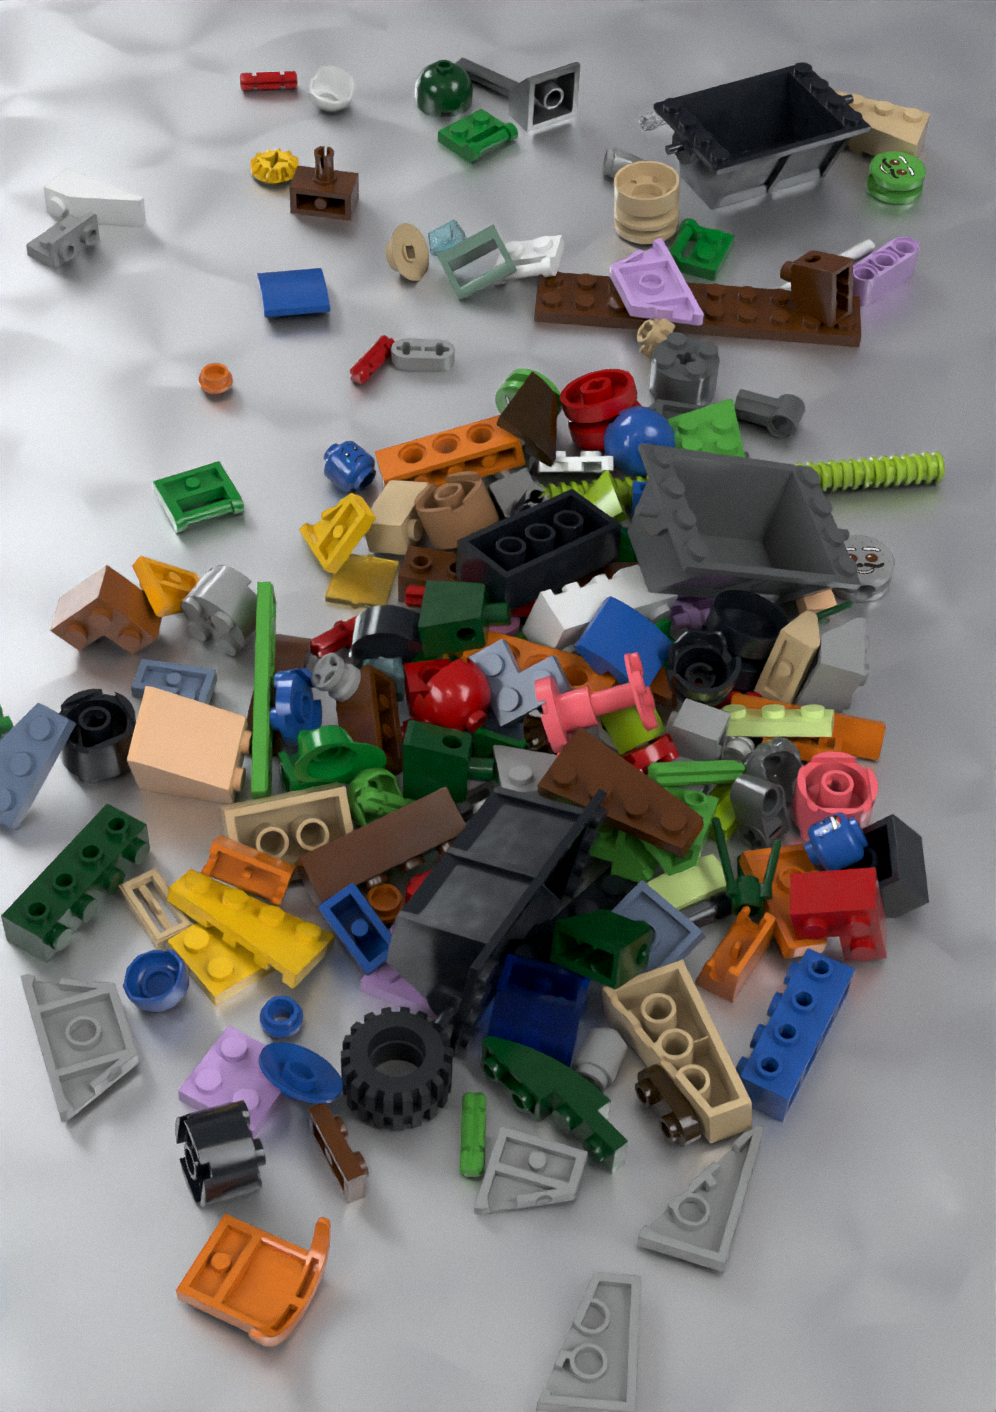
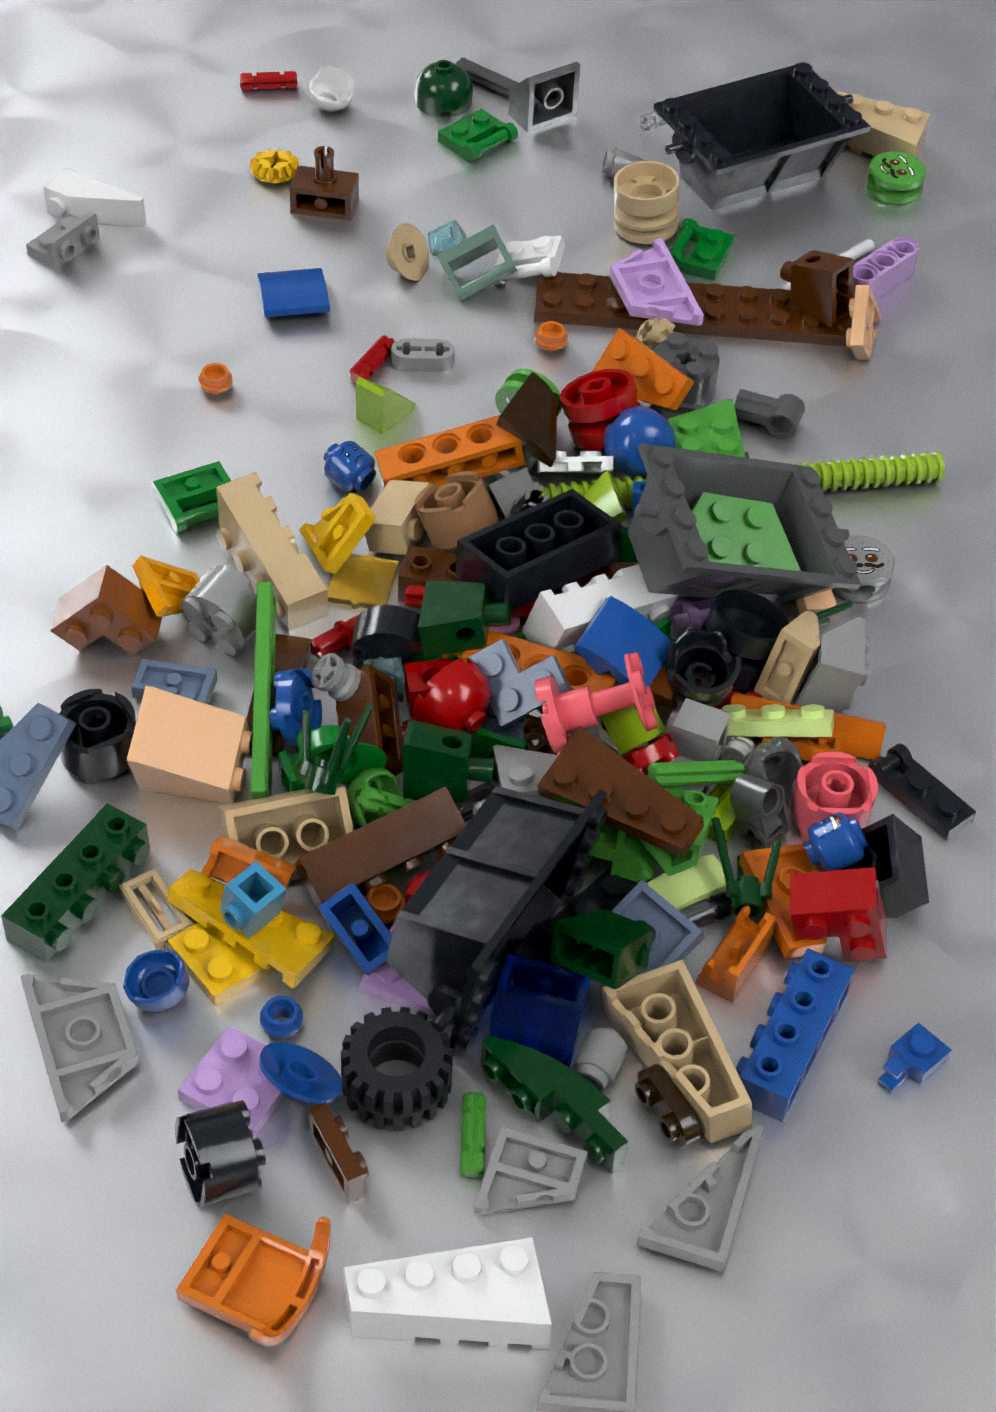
none -> tan wedge [216,472,328,631]
none -> dark azure brick [220,860,287,939]
none -> dark green plant [298,704,374,795]
none -> white wedge [344,1237,552,1350]
none -> lime slope [356,377,416,434]
none -> orange plate [535,321,568,352]
none -> orange wing [592,328,695,411]
none -> bright green wing [690,492,801,571]
none -> light nougat wing [846,285,881,360]
none -> black plate [868,743,976,841]
none -> blue plate [878,1022,952,1092]

